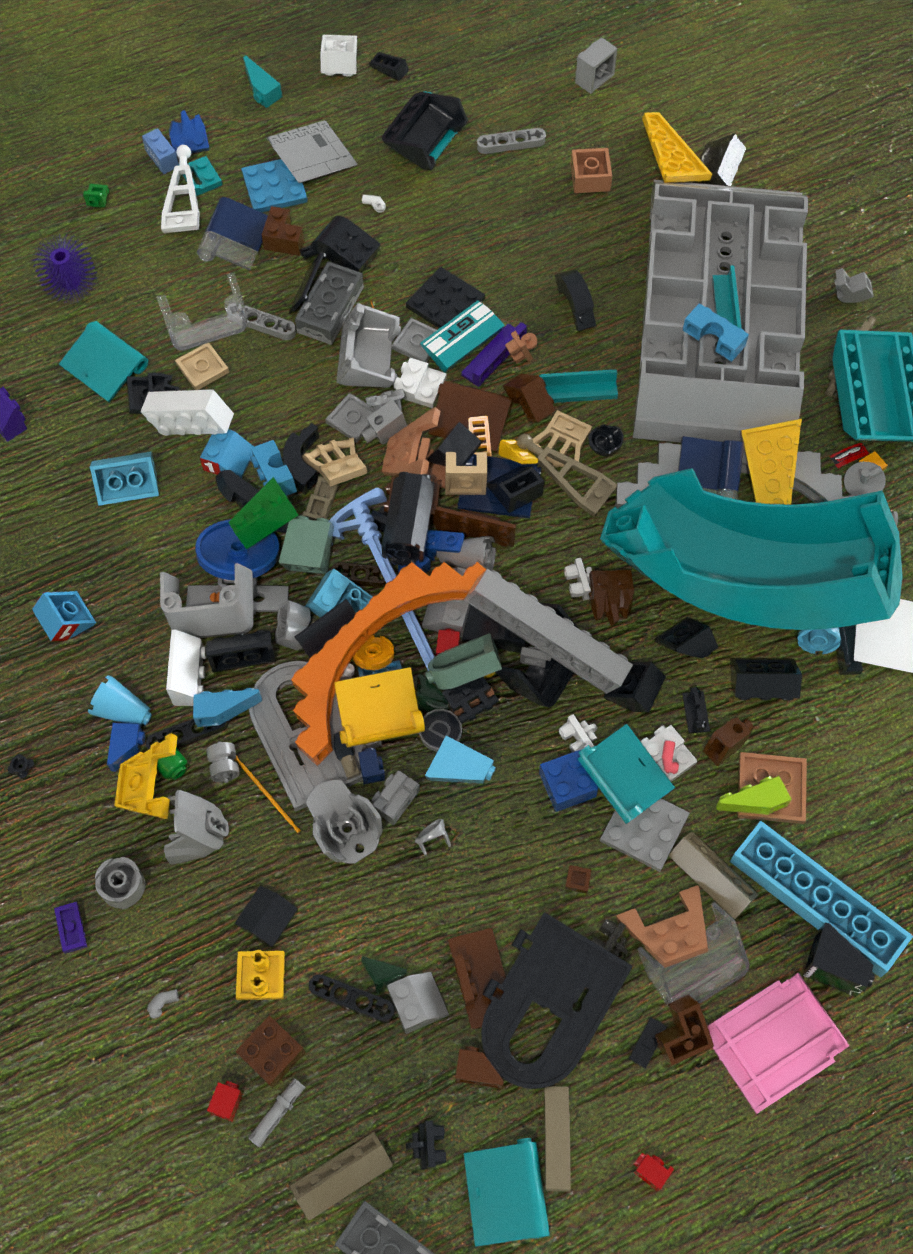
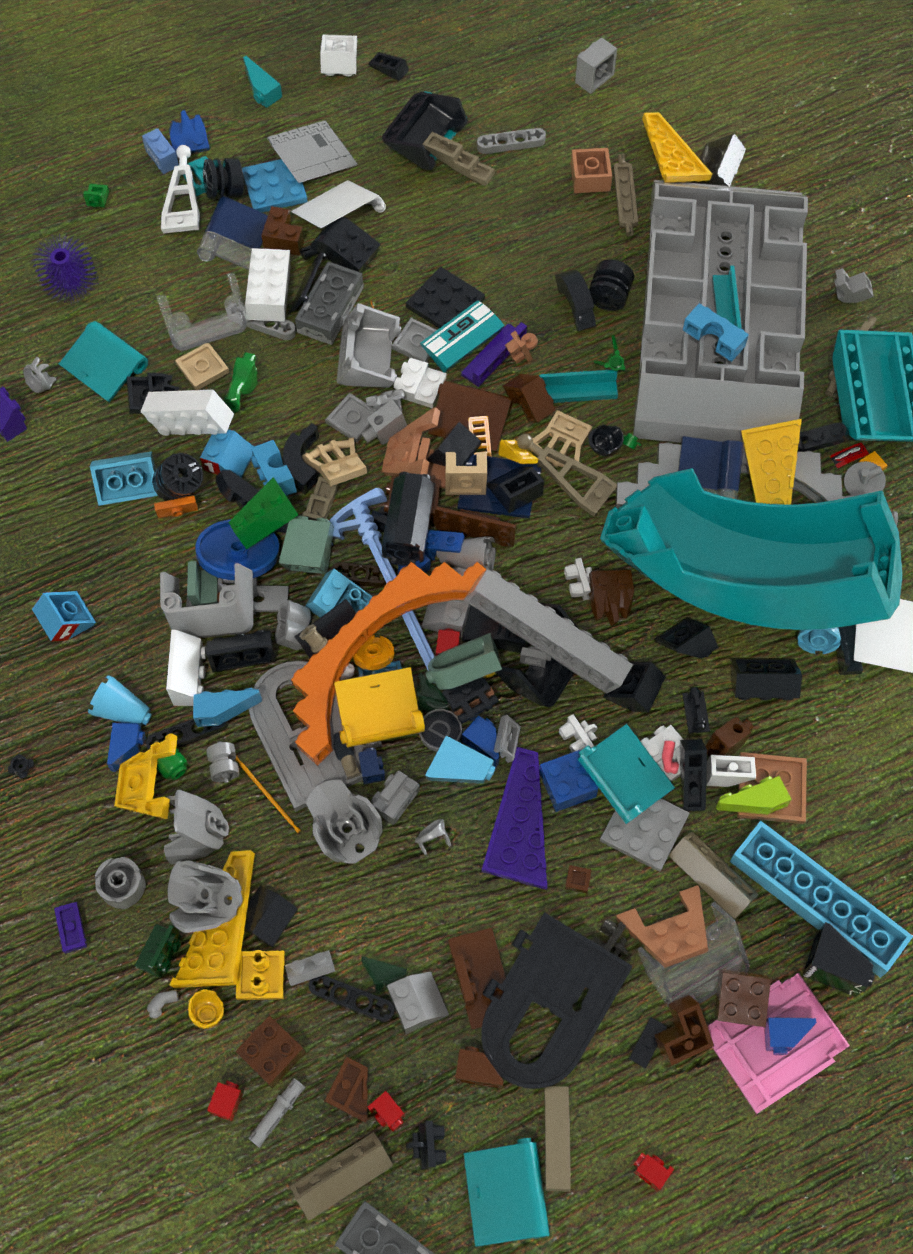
none -> light grey piece [23,357,56,393]
none -> dark green bracket [134,924,182,979]
none -> black wheel [152,453,203,501]
none -> orange plate [154,496,198,518]
none -> light grey piece [168,860,243,933]
none -> yellow wing [170,850,255,988]
none -> sand green panel [187,561,218,606]
none -> yellow hair [188,989,224,1029]
none -> black wheel [203,158,244,199]
none -> green hips [223,352,258,413]
none -> white brick [245,248,291,322]
none -> light grey plate [285,950,335,986]
none -> white sticker [291,180,379,228]
none -> dark tan bush [299,624,328,653]
none -> reddish brown wing [324,1056,368,1123]
none -> red brick [367,1091,405,1132]
none -> dark tan slope [423,132,495,186]
none -> blue slope [462,715,499,767]
none -> dark purple wing [482,747,547,890]
none -> light grey tile [494,714,521,763]
none -> black wheel [589,259,635,311]
none -> green plant [594,335,626,371]
none -> dark tan plate [613,153,638,236]
none -> green plate [623,433,642,450]
none -> black slope [680,739,707,811]
none -> white slope [706,755,756,787]
none -> reddish brown brick [714,969,771,1028]
none -> blue slope [764,1018,816,1055]
none -> black plate [797,422,849,452]

